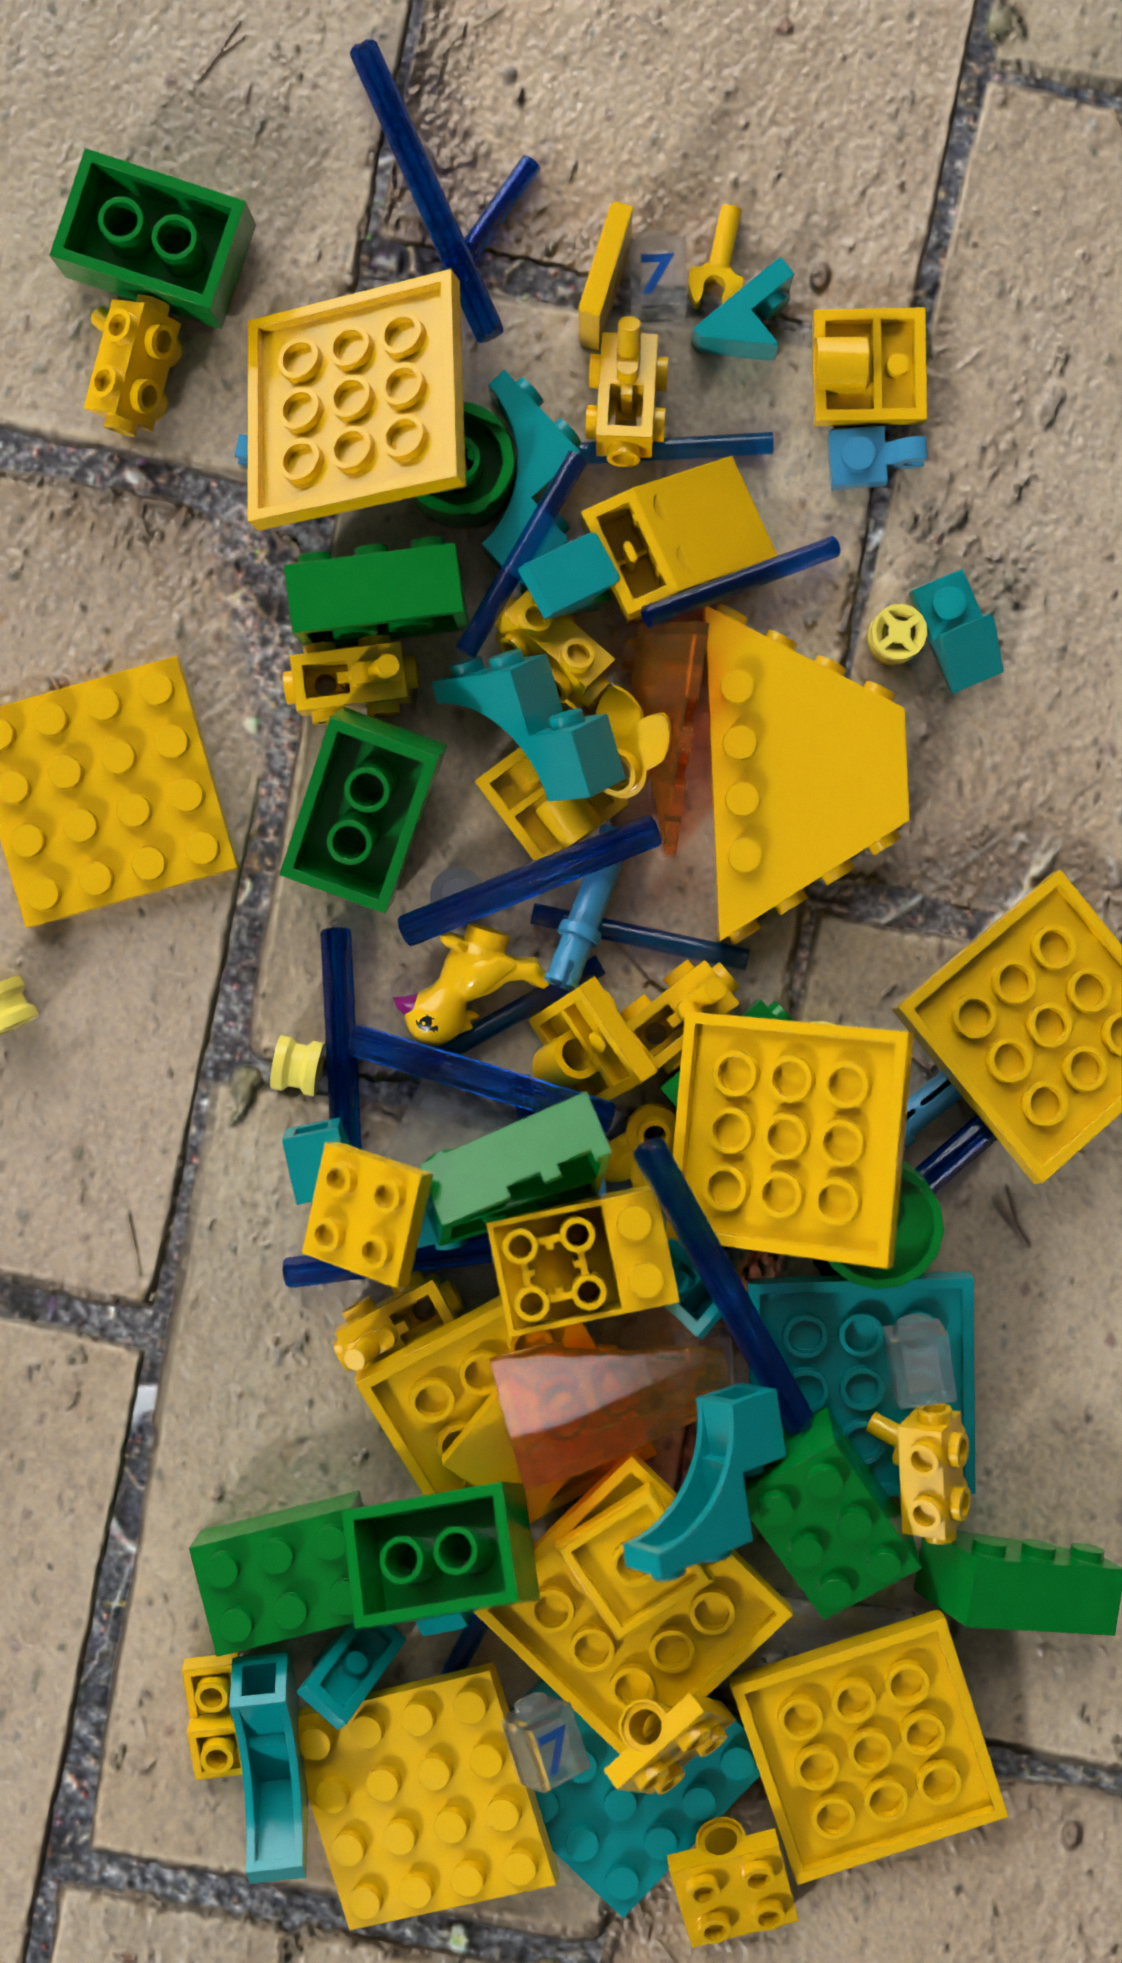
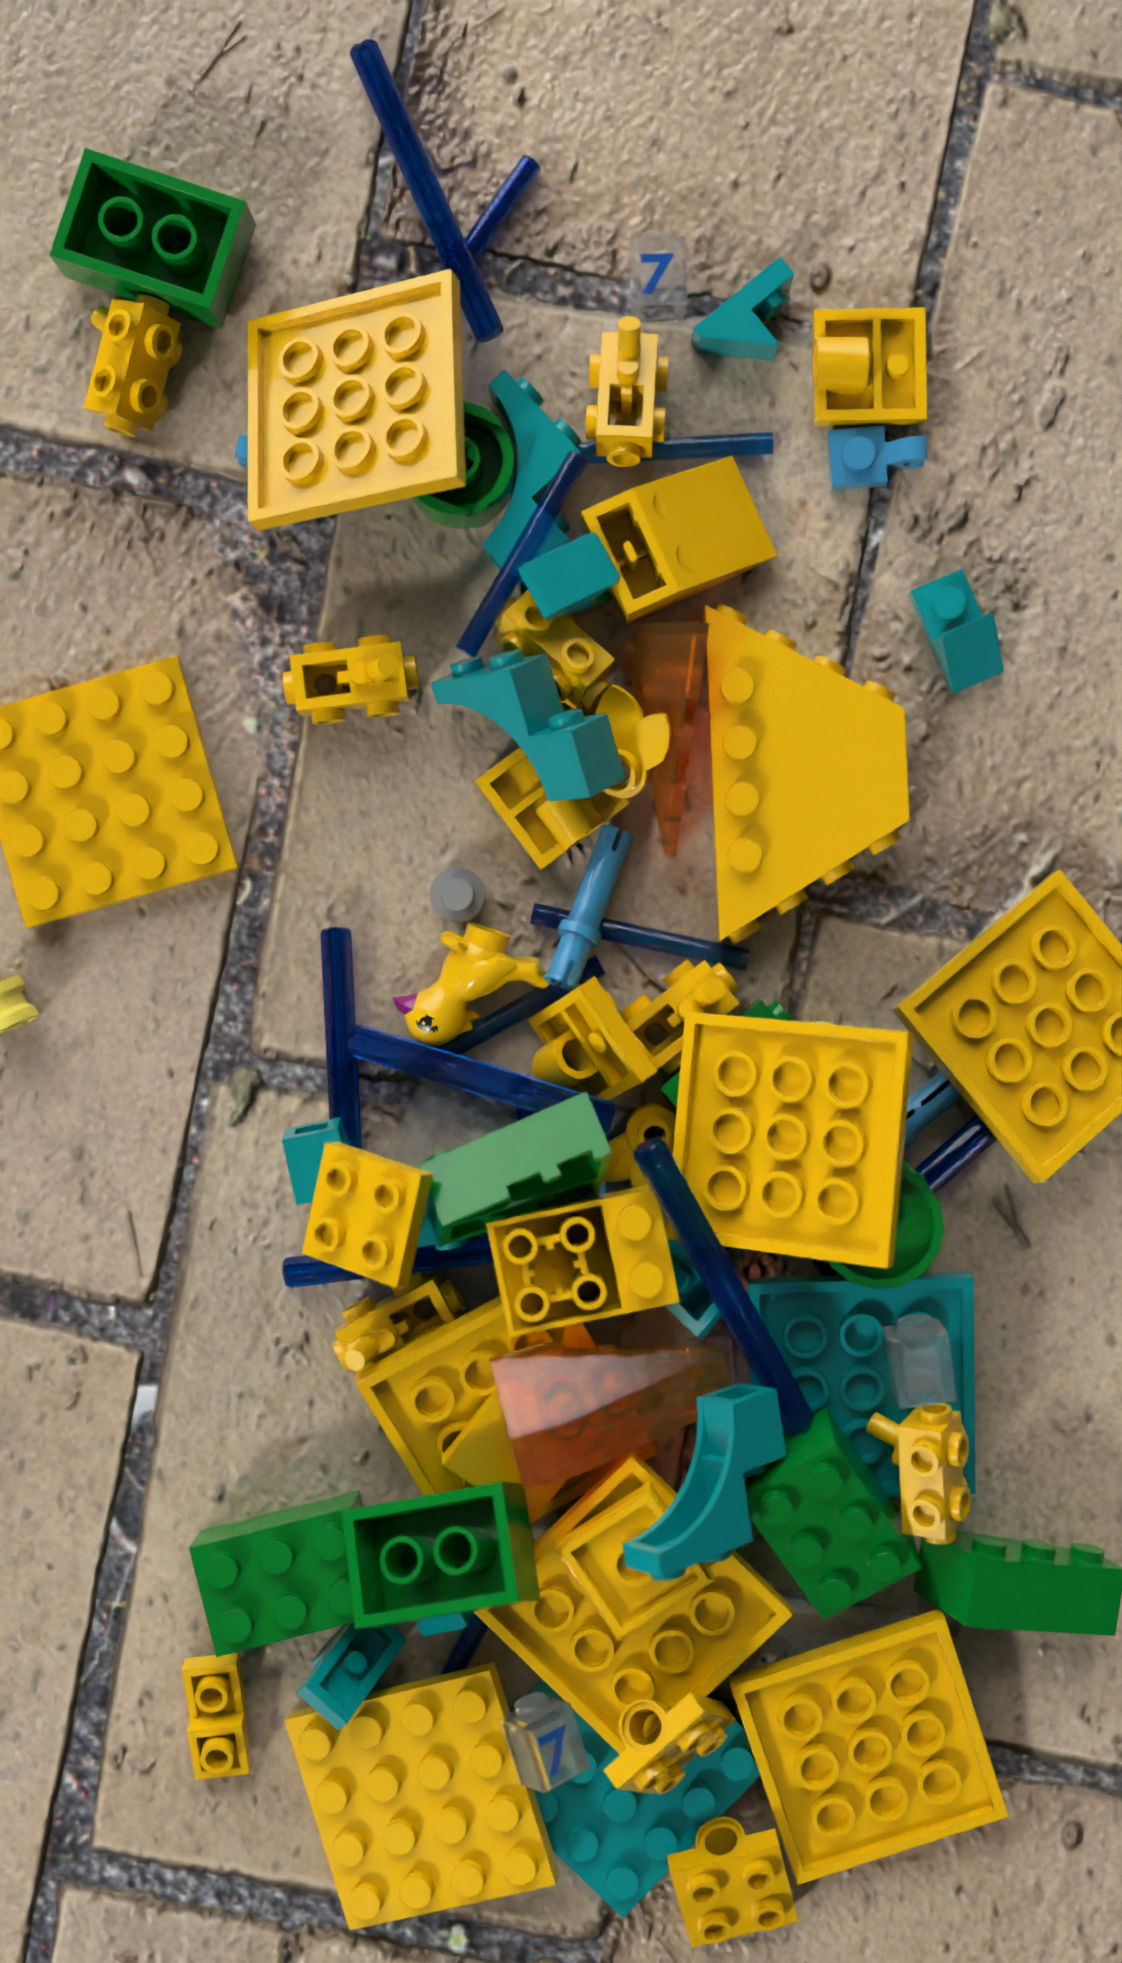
teal arch [229,1651,309,1884] -> none
light yellow wheel [270,1035,326,1097] -> none
green brick [279,706,448,914] -> none
green brick [284,537,470,647] -> none
clear blue axle [397,815,662,946] -> none
yellow tile [578,201,633,351] -> none
clear blue bar [641,536,841,628] -> none
yellow bar [687,204,744,309] -> none
light yellow wheel [866,604,928,666] -> none

